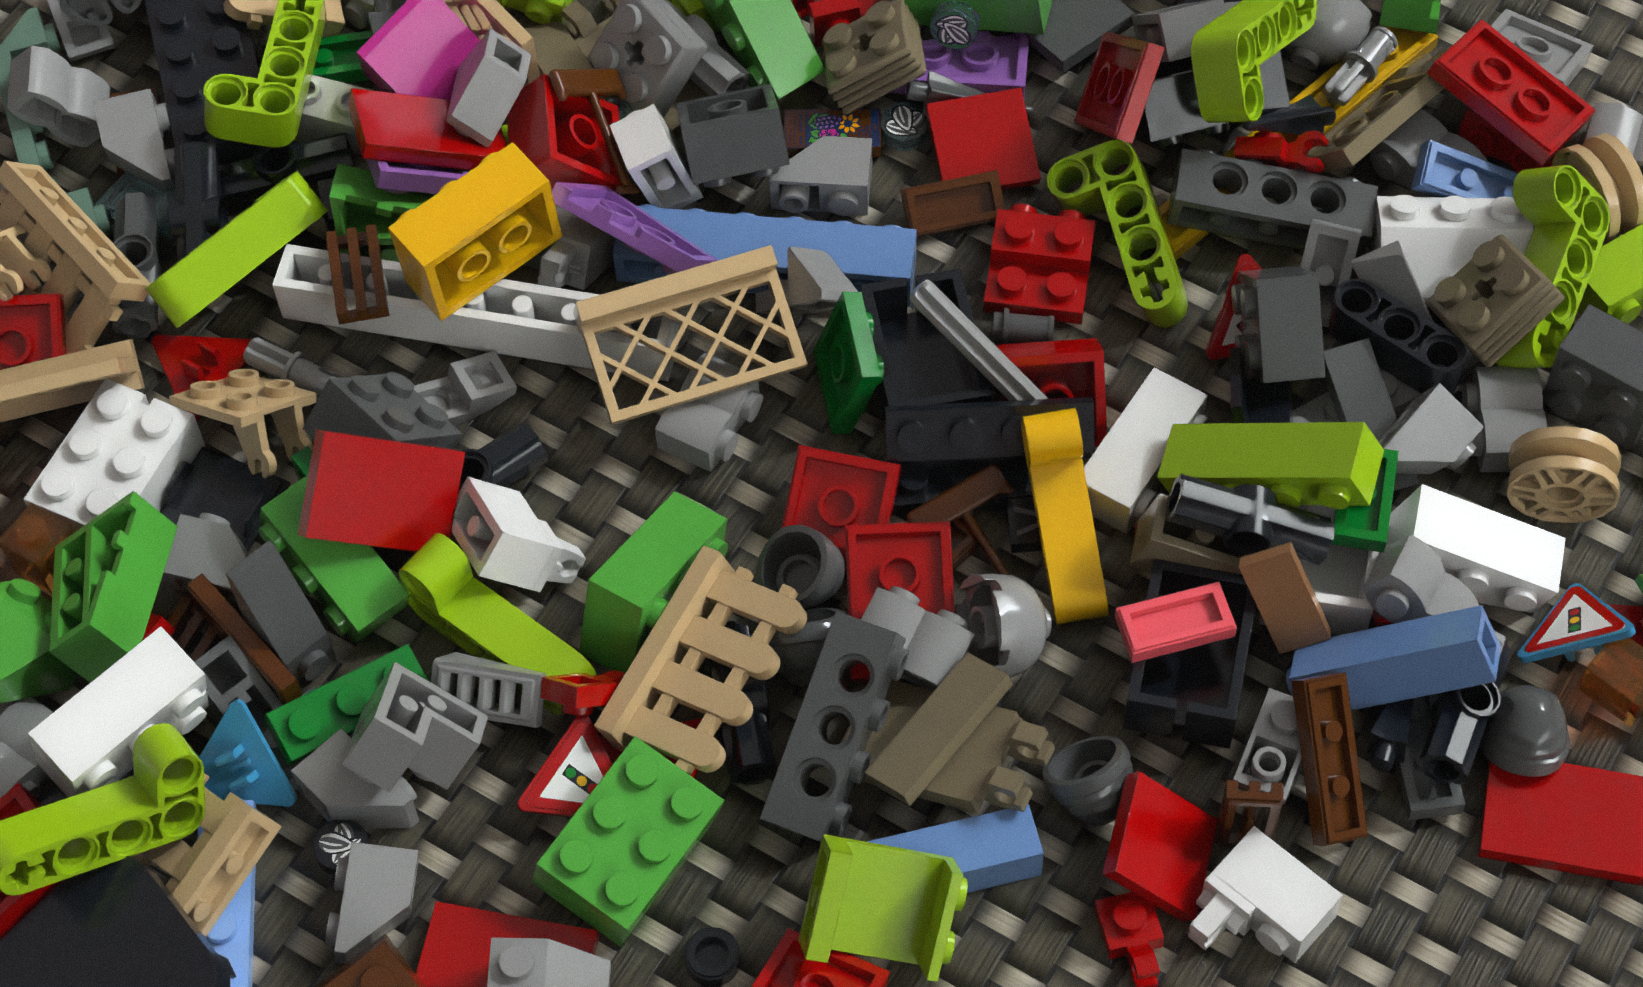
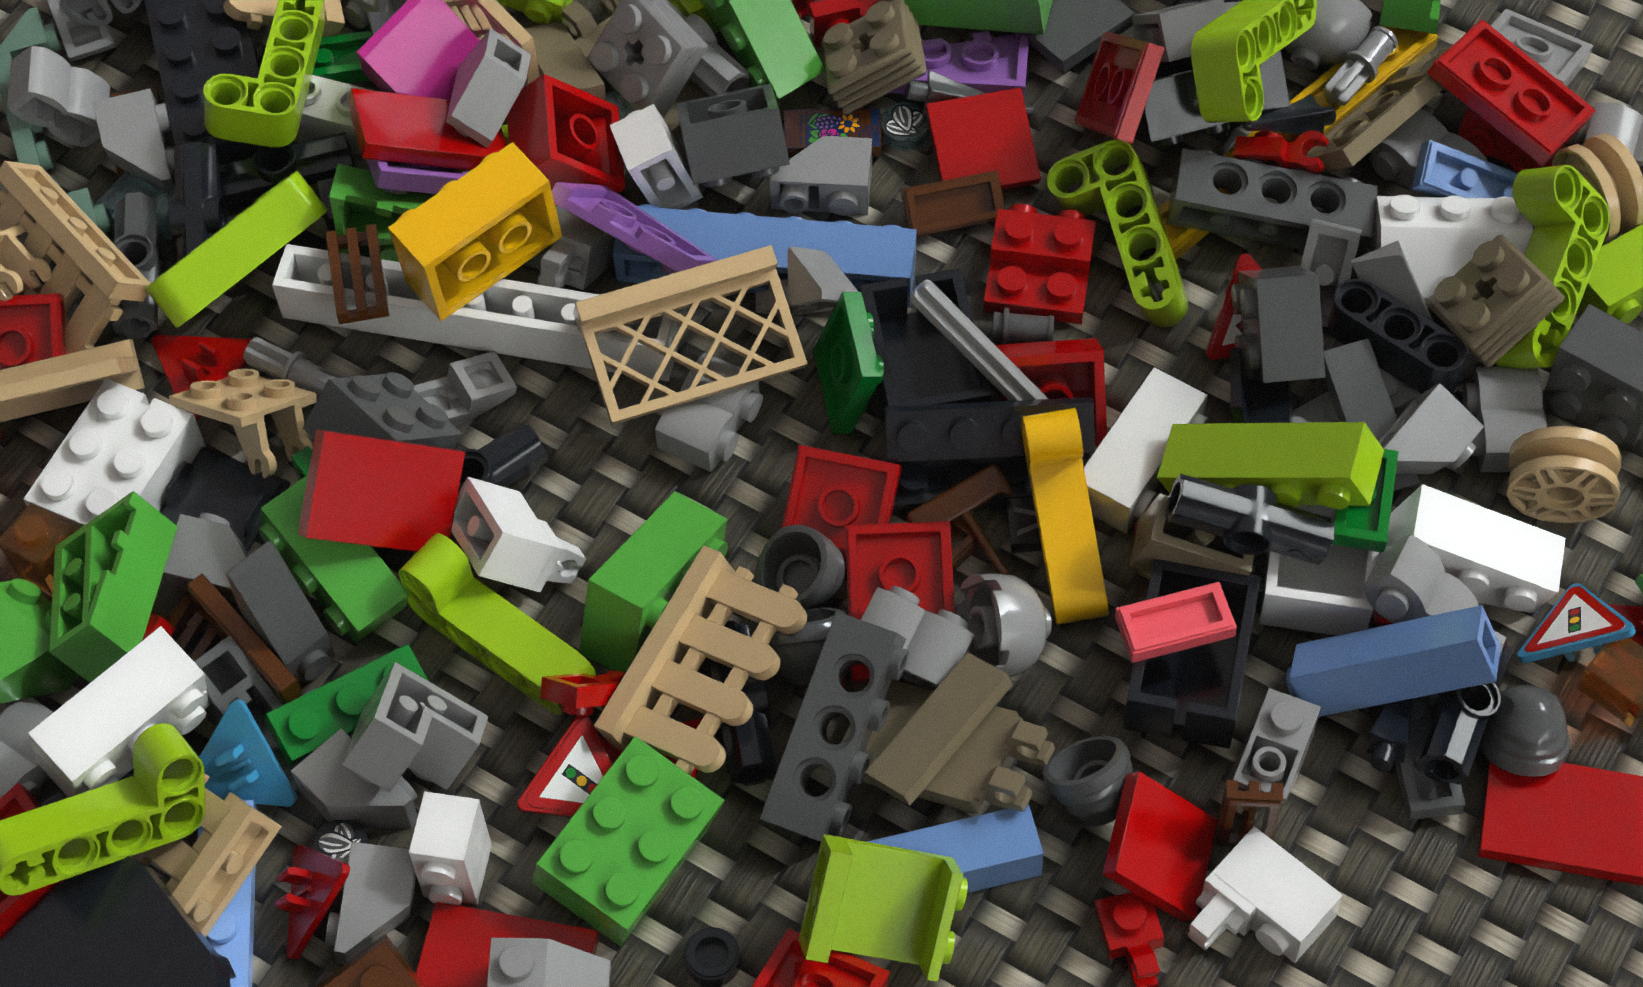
light grey slope [431,652,546,728] -> none
reddish brown piece [549,68,640,195] -> none
tile [930,1,980,49] -> none
medium nougat tile [1239,542,1331,654] -> none
reddish brown tile [1291,672,1368,846] -> none
none -> red piece [275,845,350,960]
none -> white brick [409,791,492,906]

